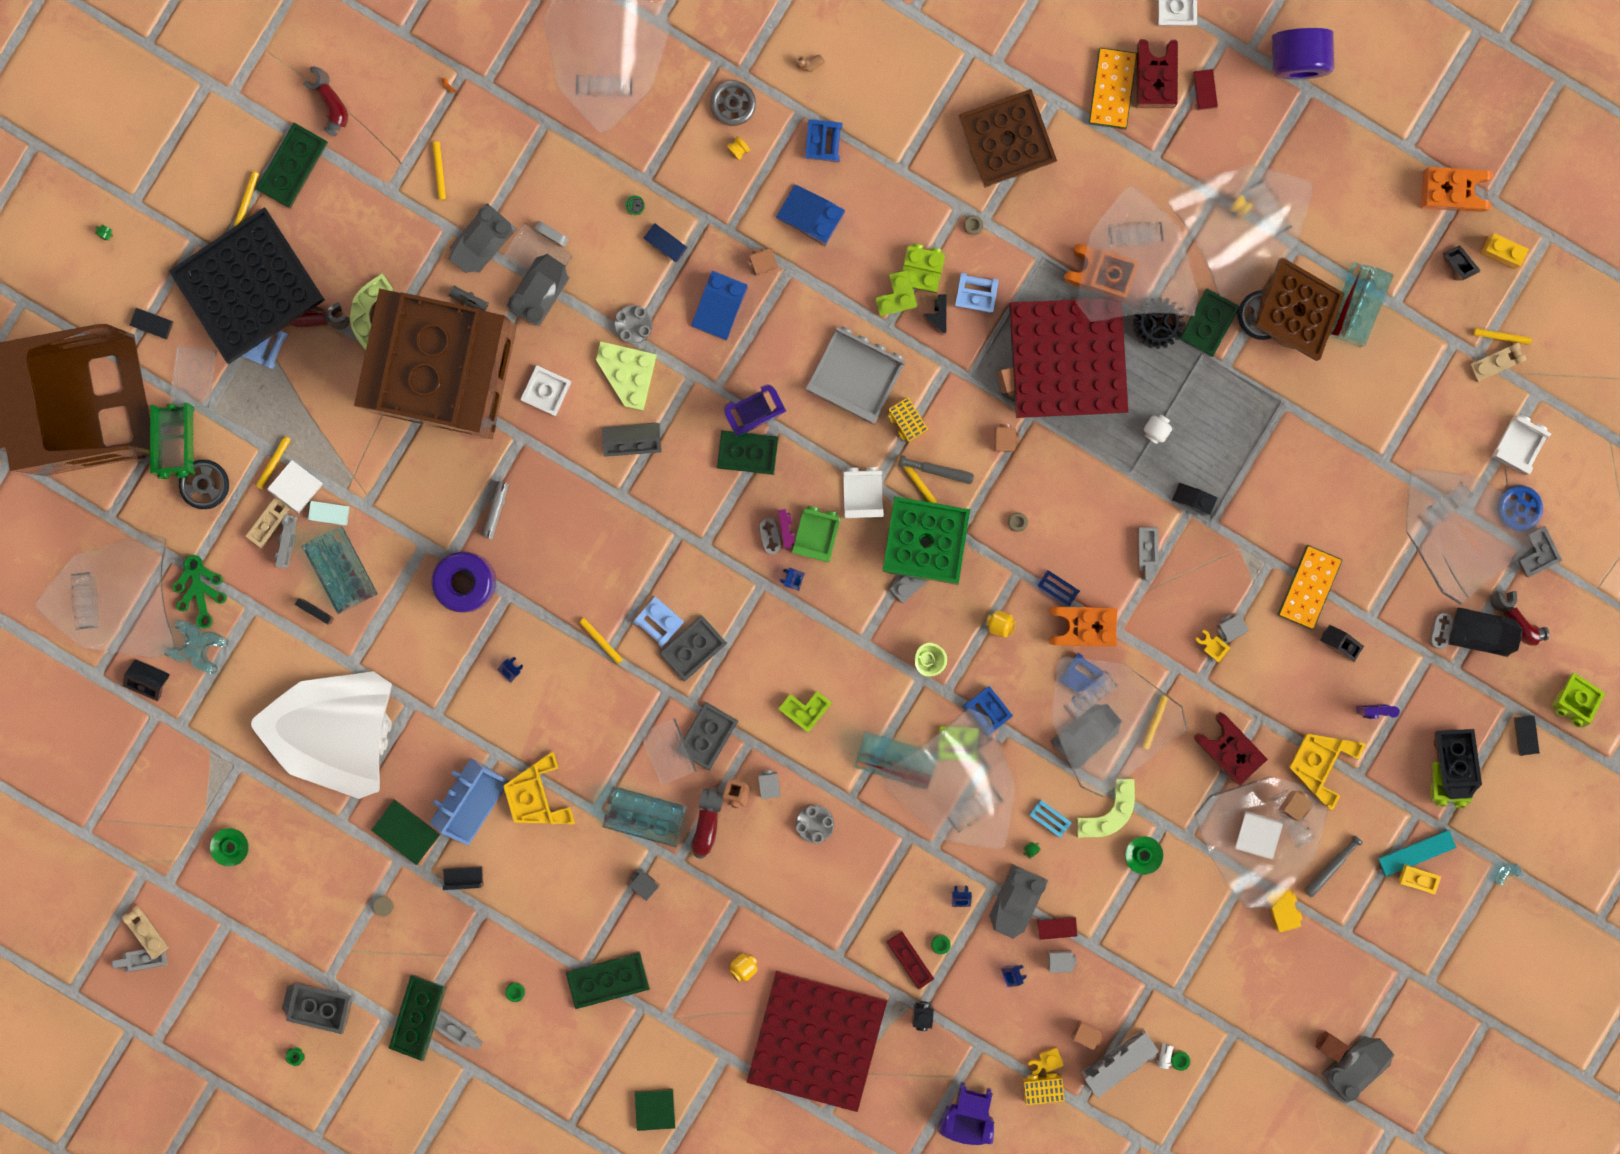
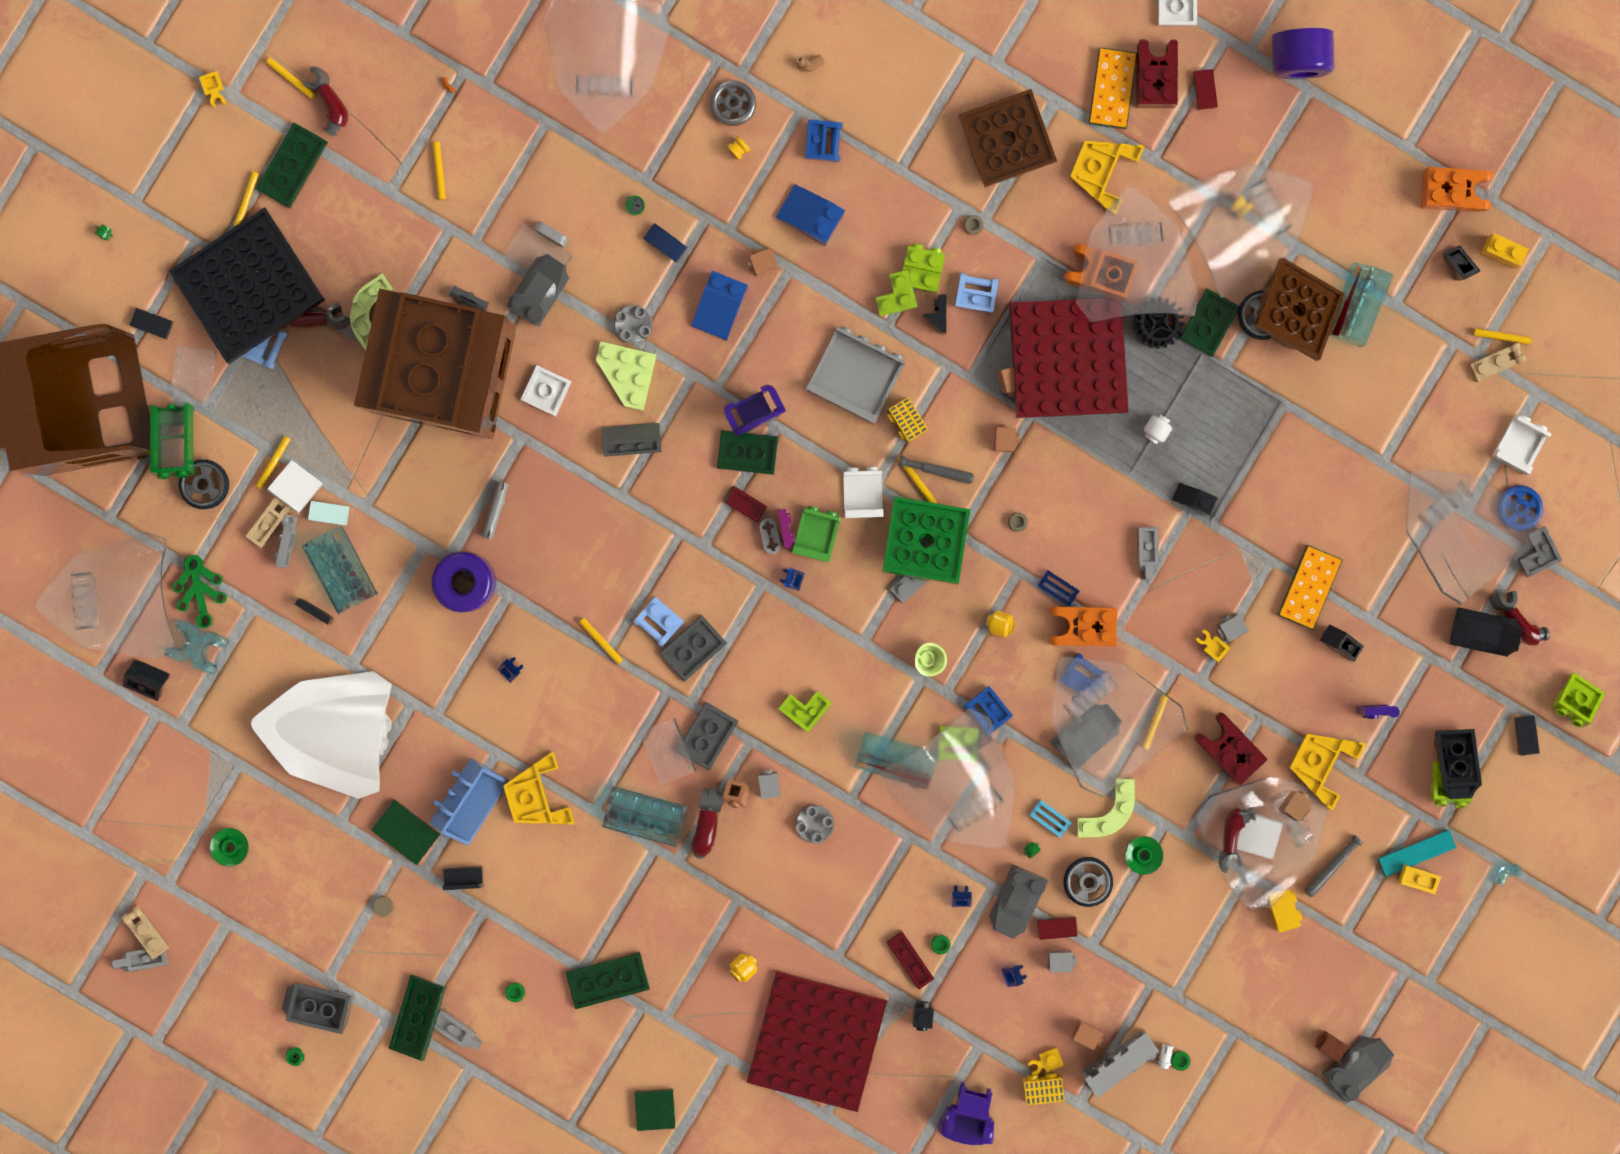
dark grey slope [449,204,517,273] -> none
dark grey brick [629,870,660,901] -> none
light grey beam [1429,613,1453,649] -> none
none -> yellow plate [199,71,226,108]
none -> yellow bar [266,57,316,99]
none -> dark red tile [725,487,767,523]
none -> light grey wheel [1063,857,1113,907]
none -> yellow wing [1069,141,1145,216]
none -> piece [1218,807,1256,873]

